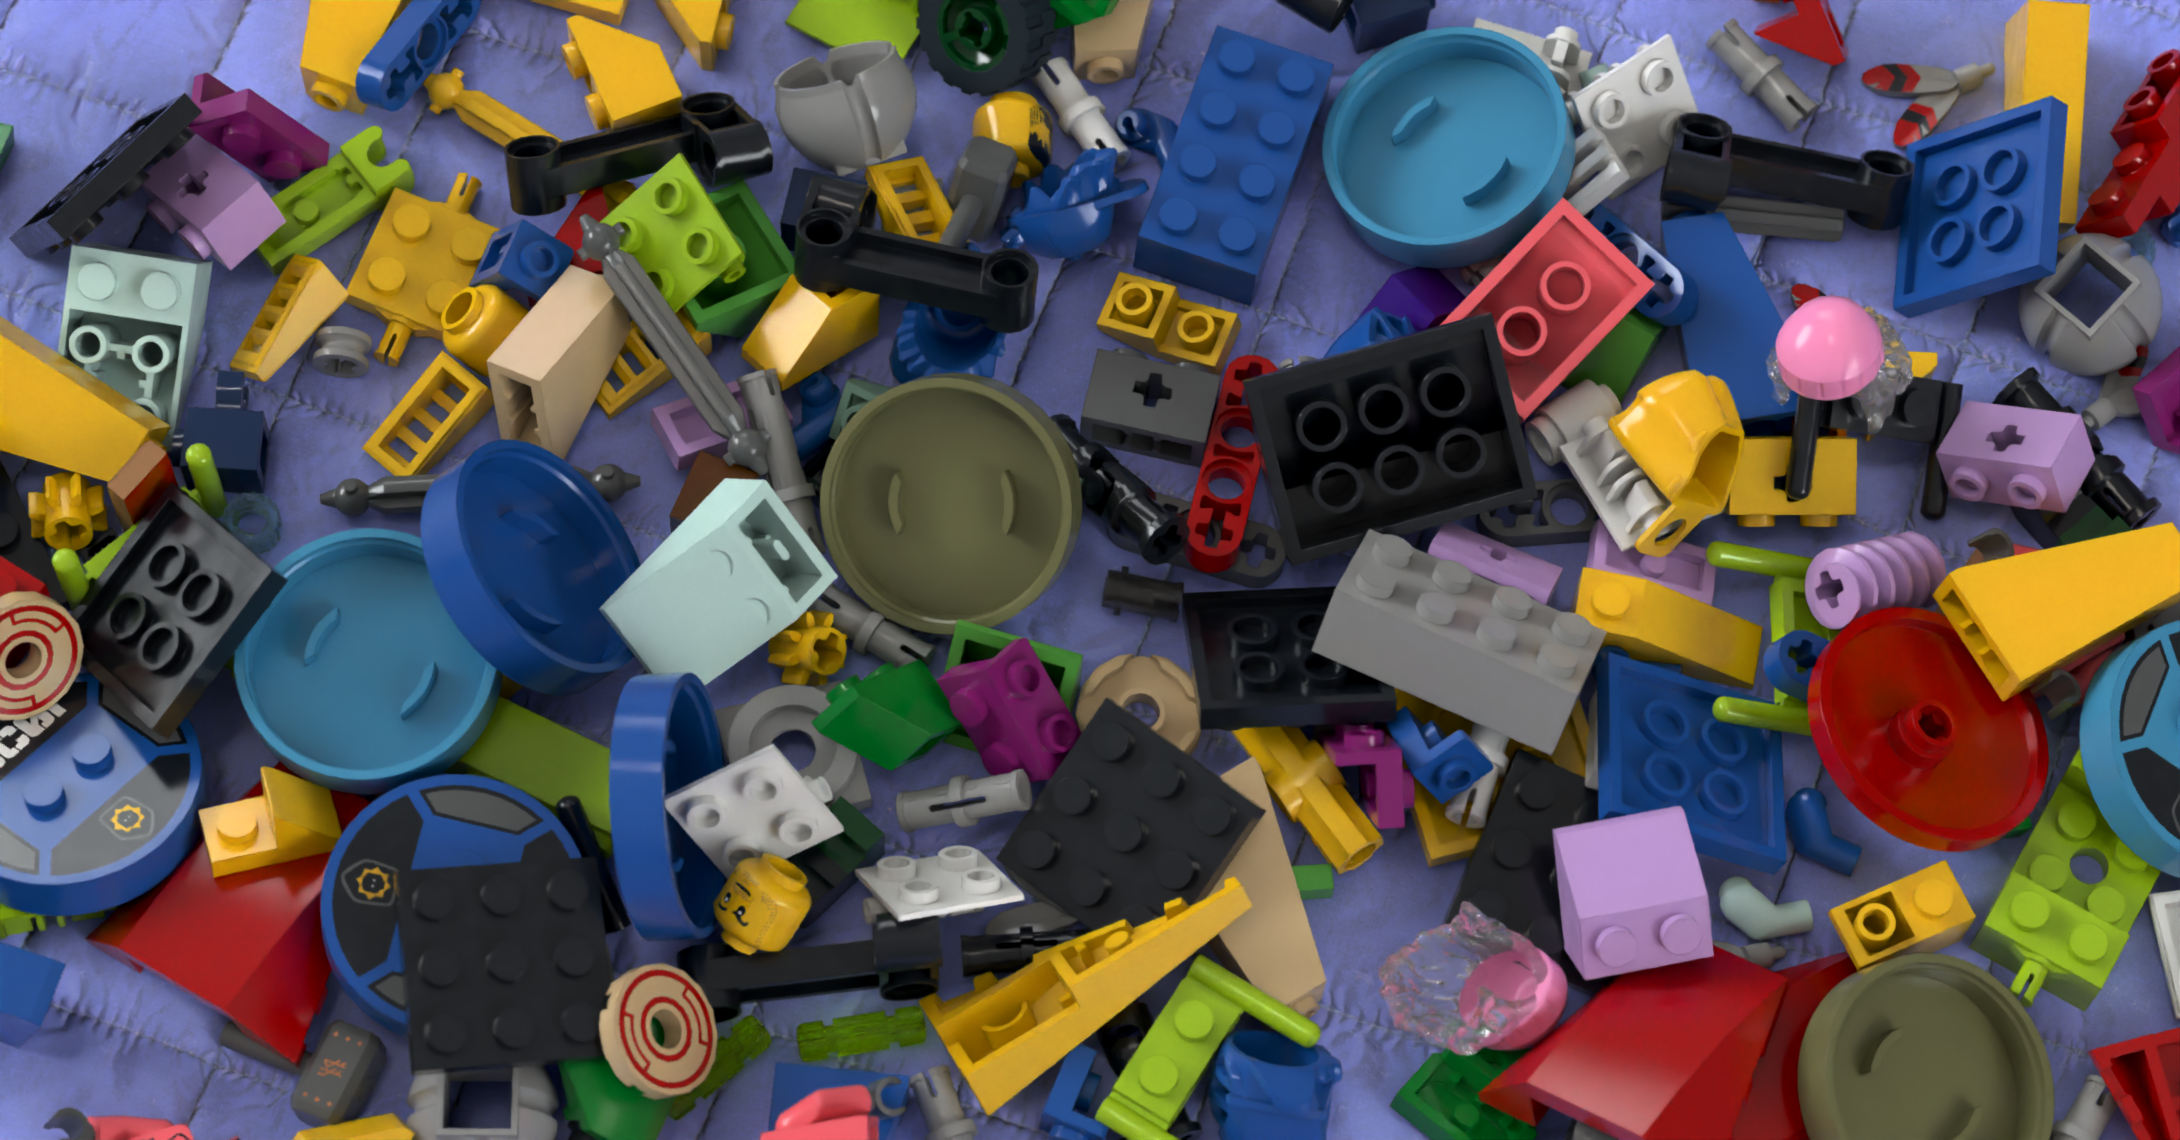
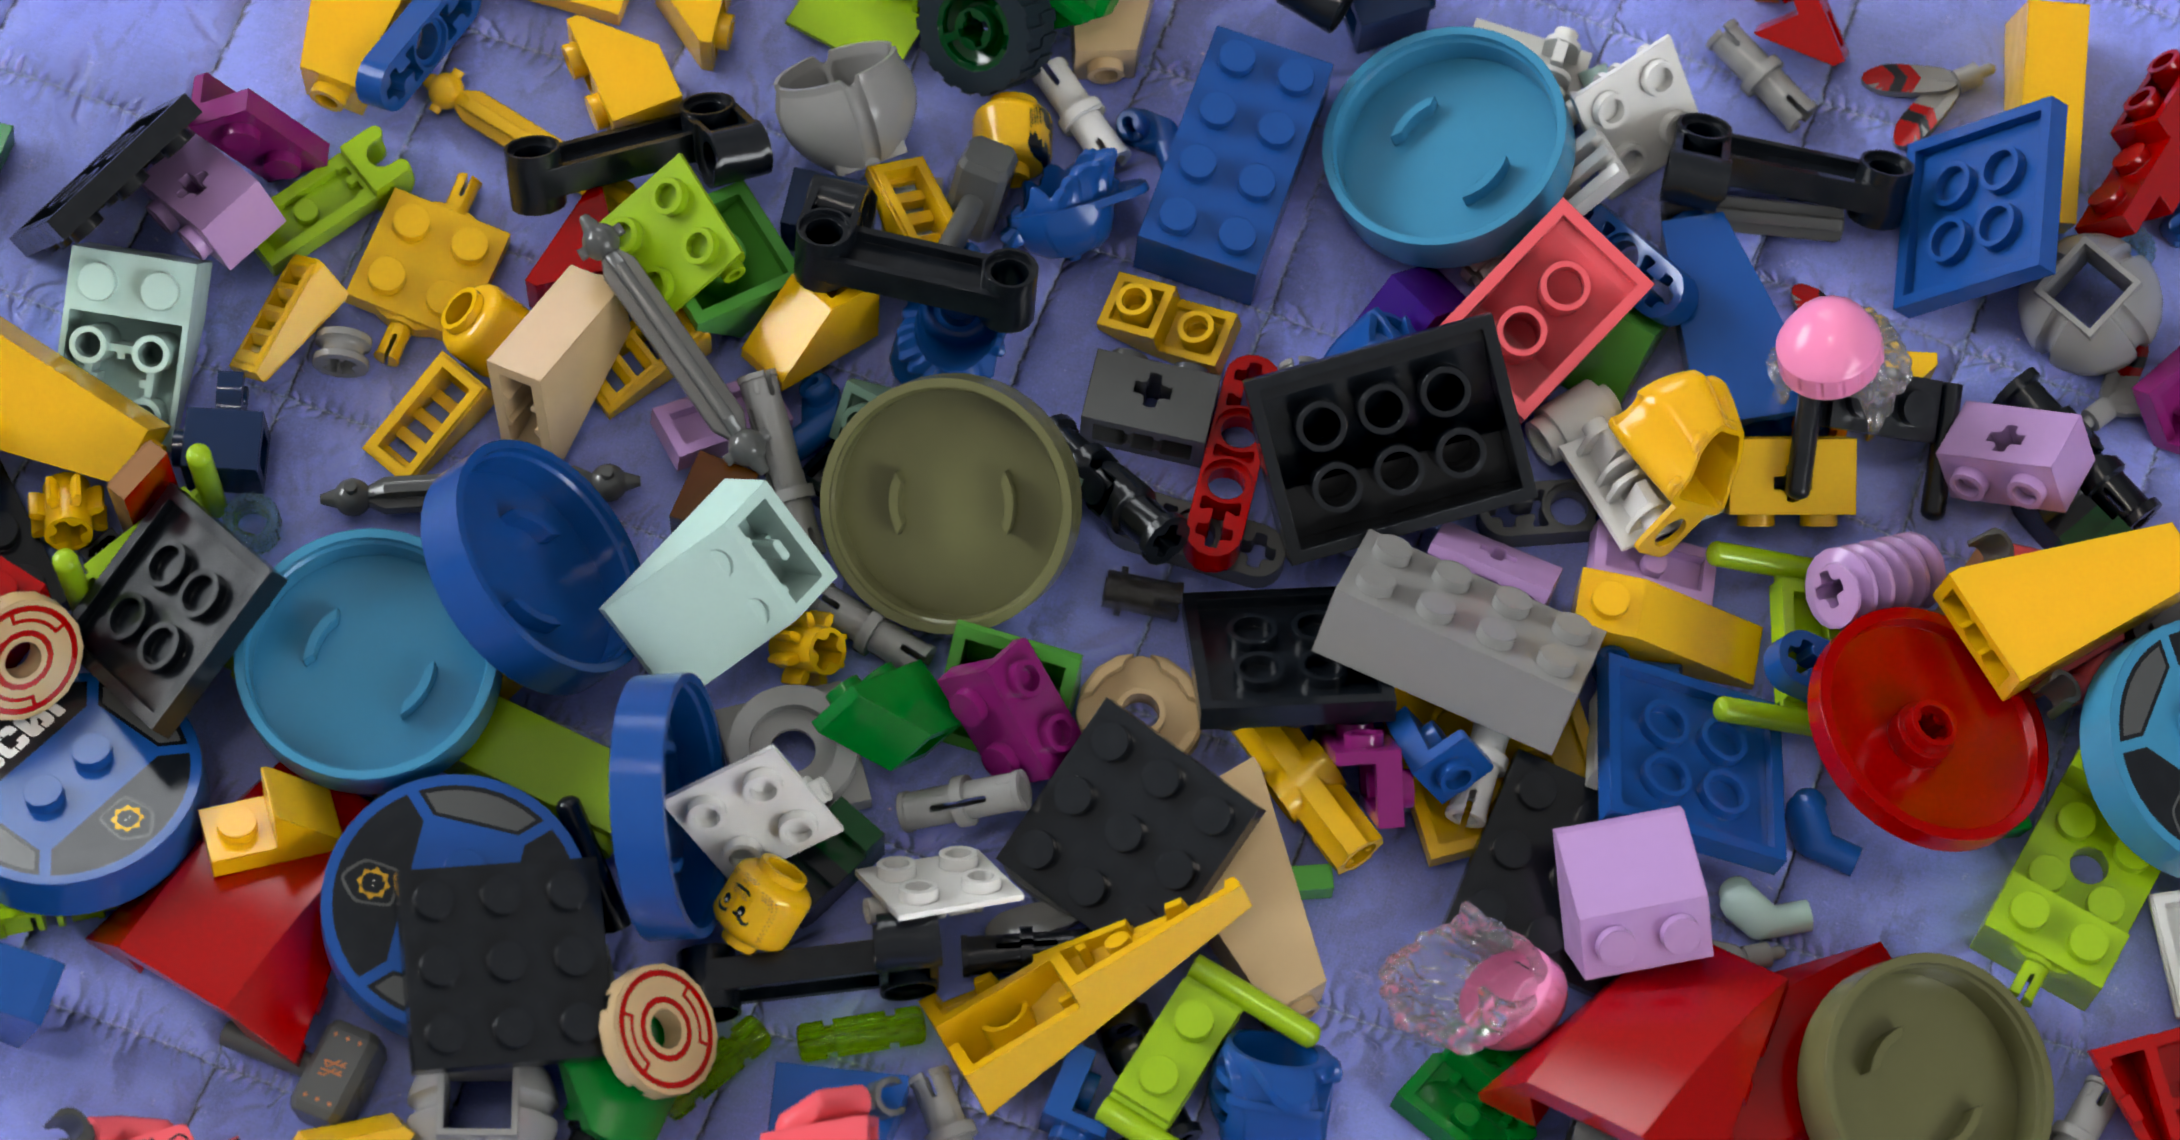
blue bracket [468,219,574,301] -> none
yellow slope [1828,860,1976,971] -> none

